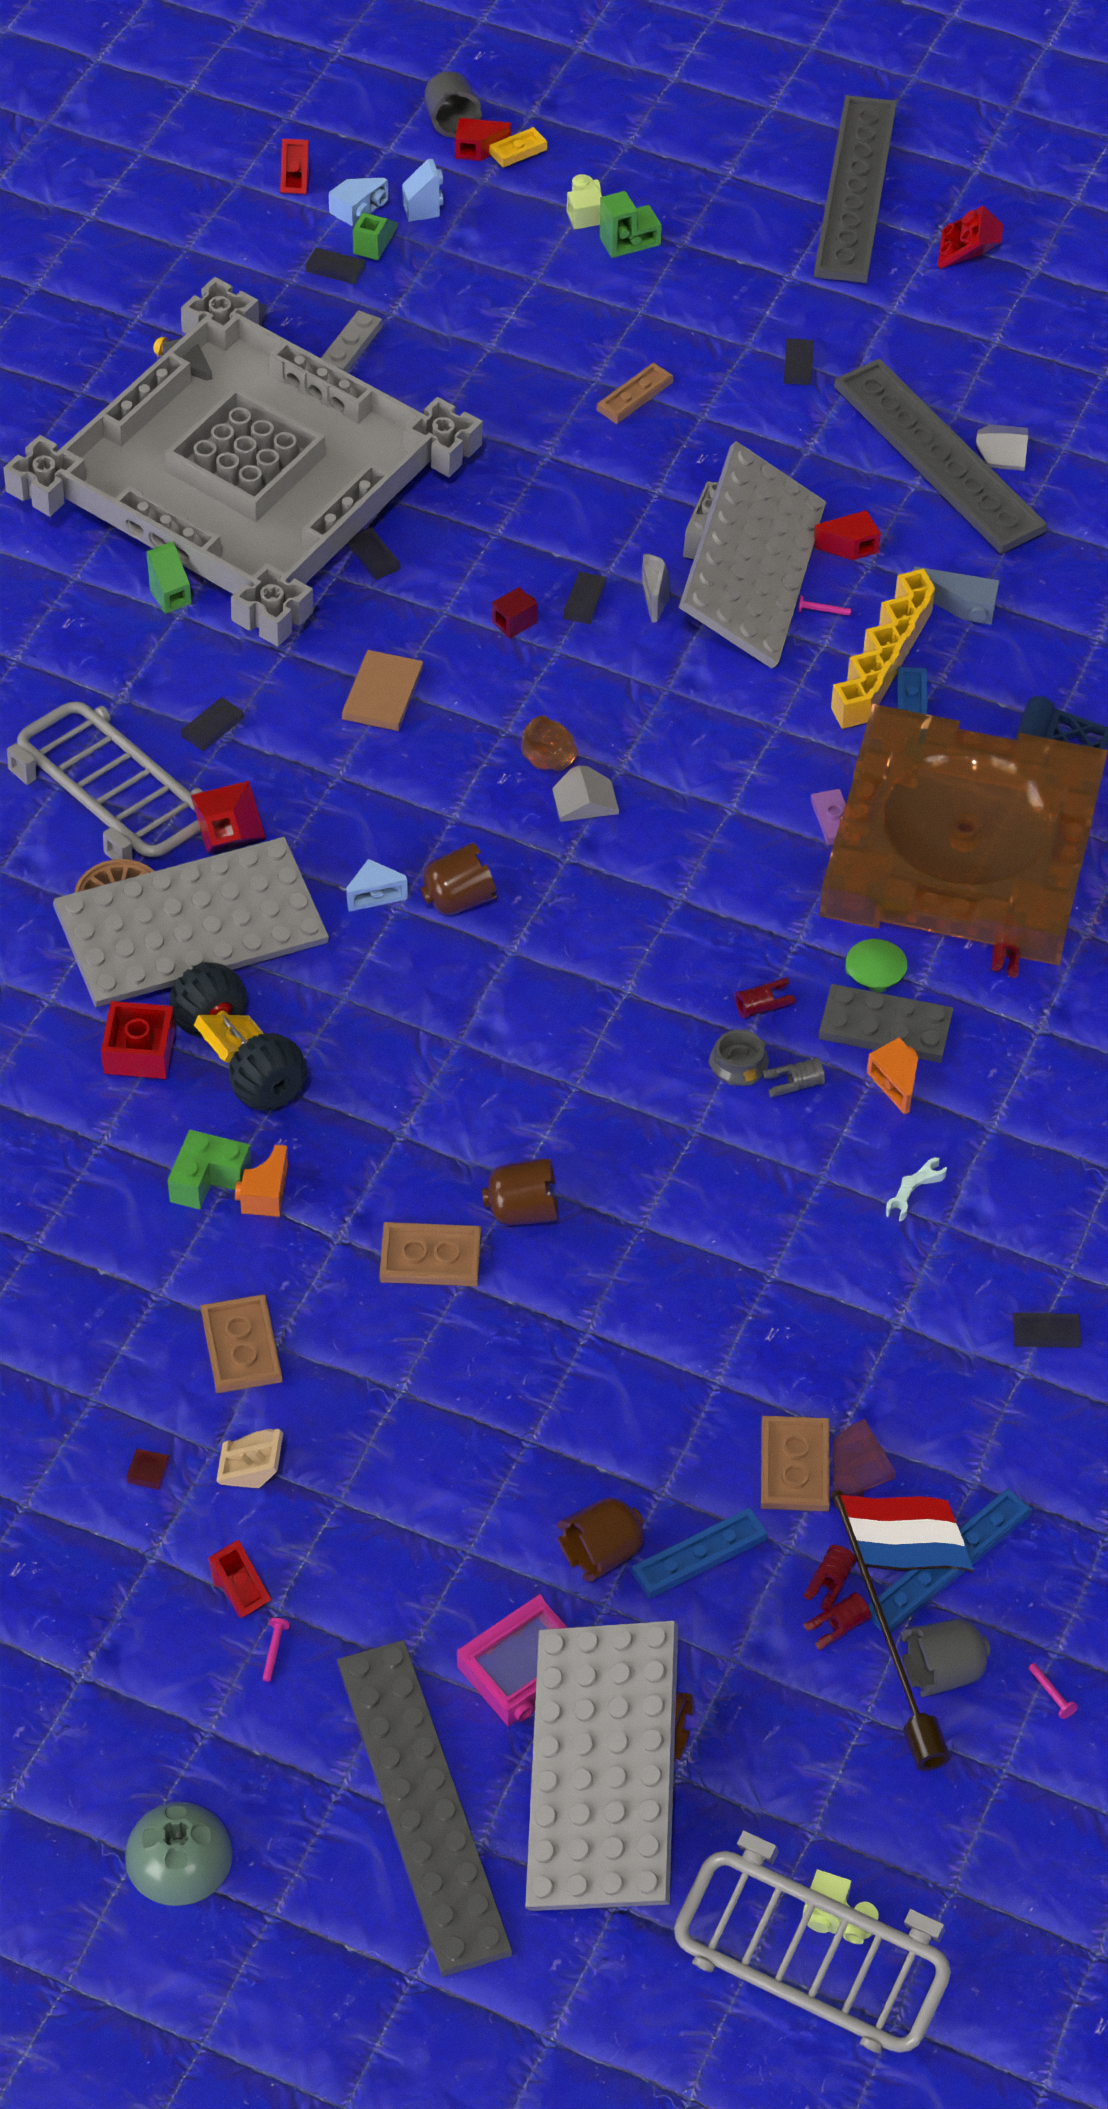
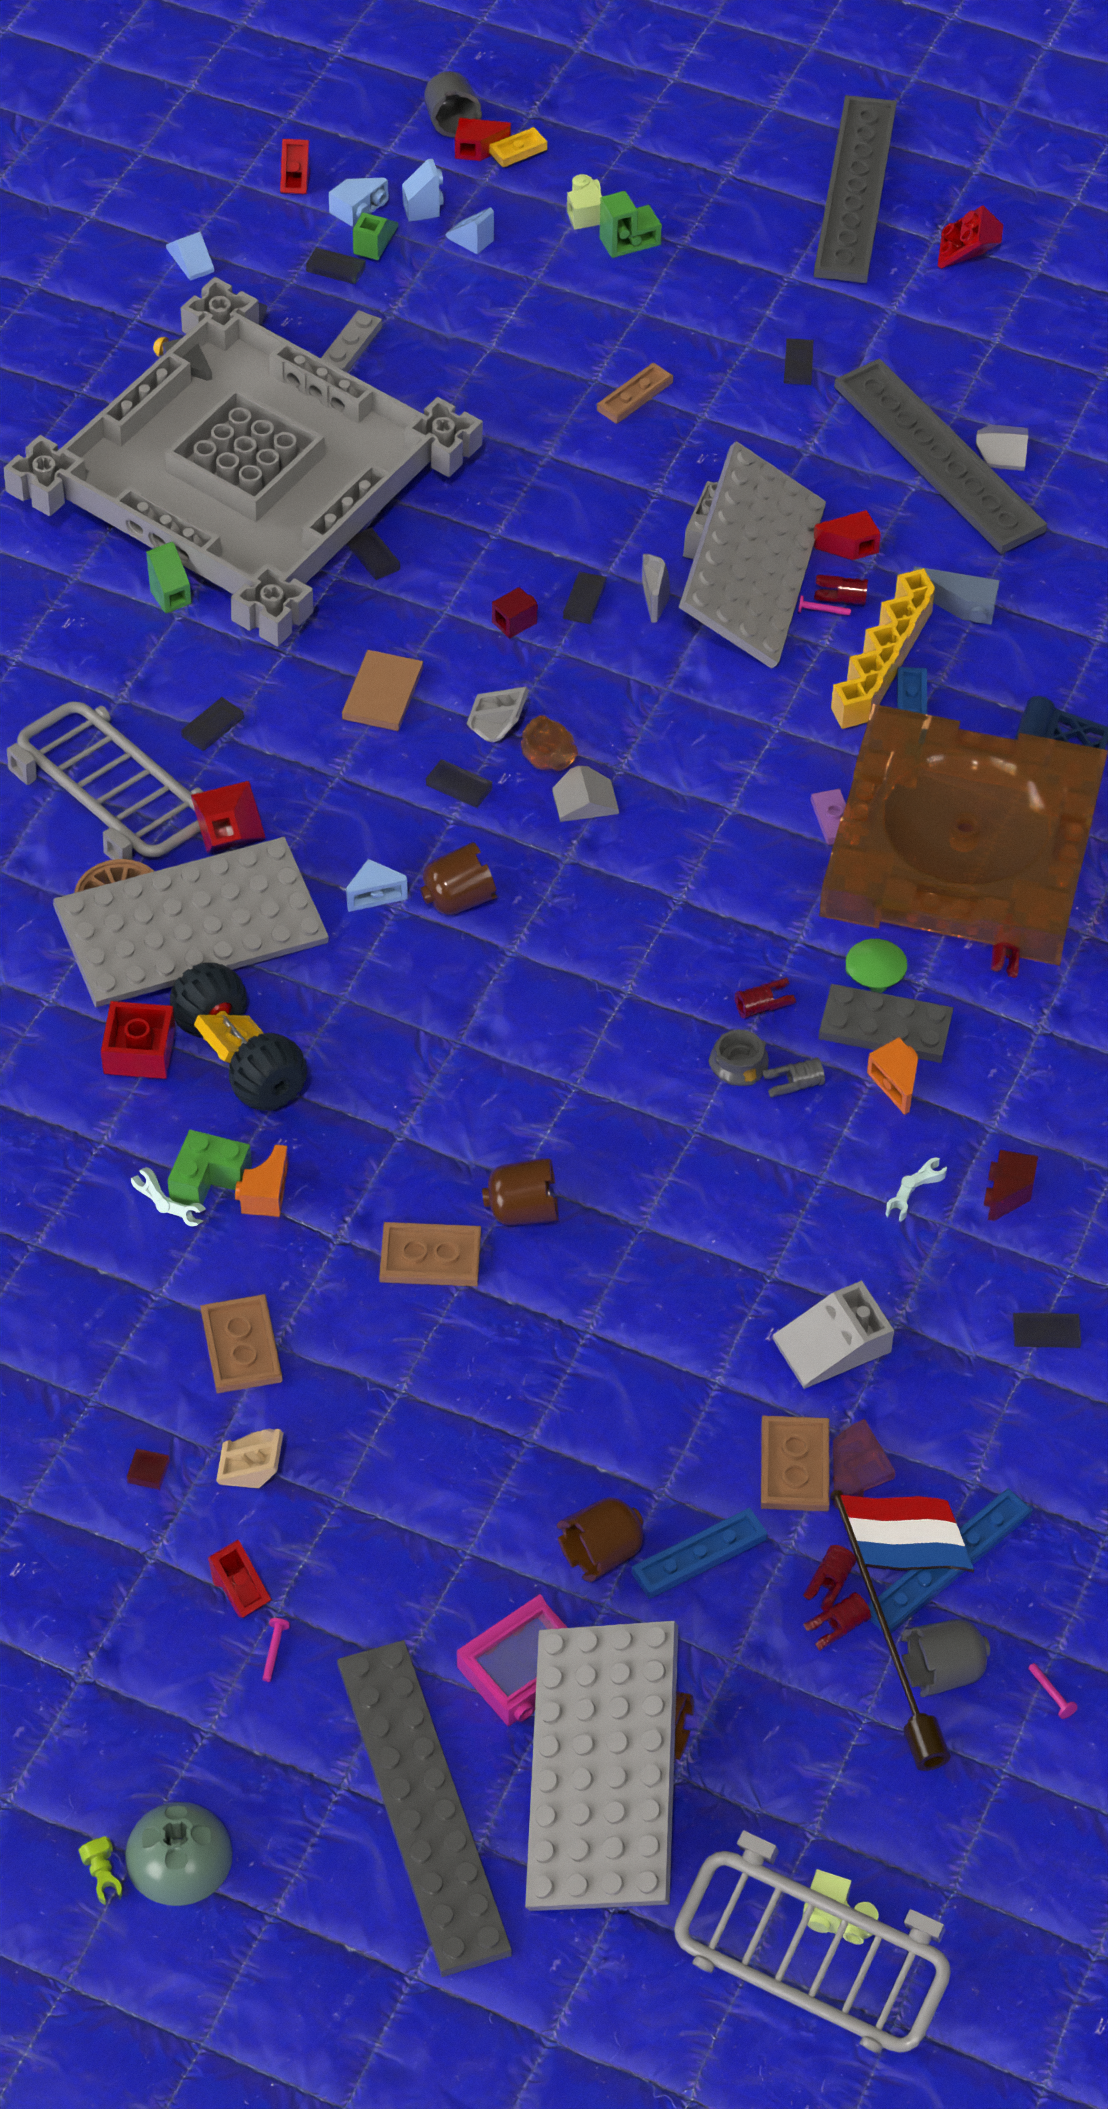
none -> lime piece [78,1836,122,1905]
none -> light aqua piece [131,1167,206,1226]
none -> light blue slope [166,232,214,281]
none -> clear smoke tile [426,759,492,808]
none -> light blue slope [445,207,494,254]
none -> light grey slope [466,687,529,742]
none -> light grey slope [772,1280,894,1389]
none -> dark red hinge [814,574,868,605]
none -> clear red slope [984,1150,1038,1221]

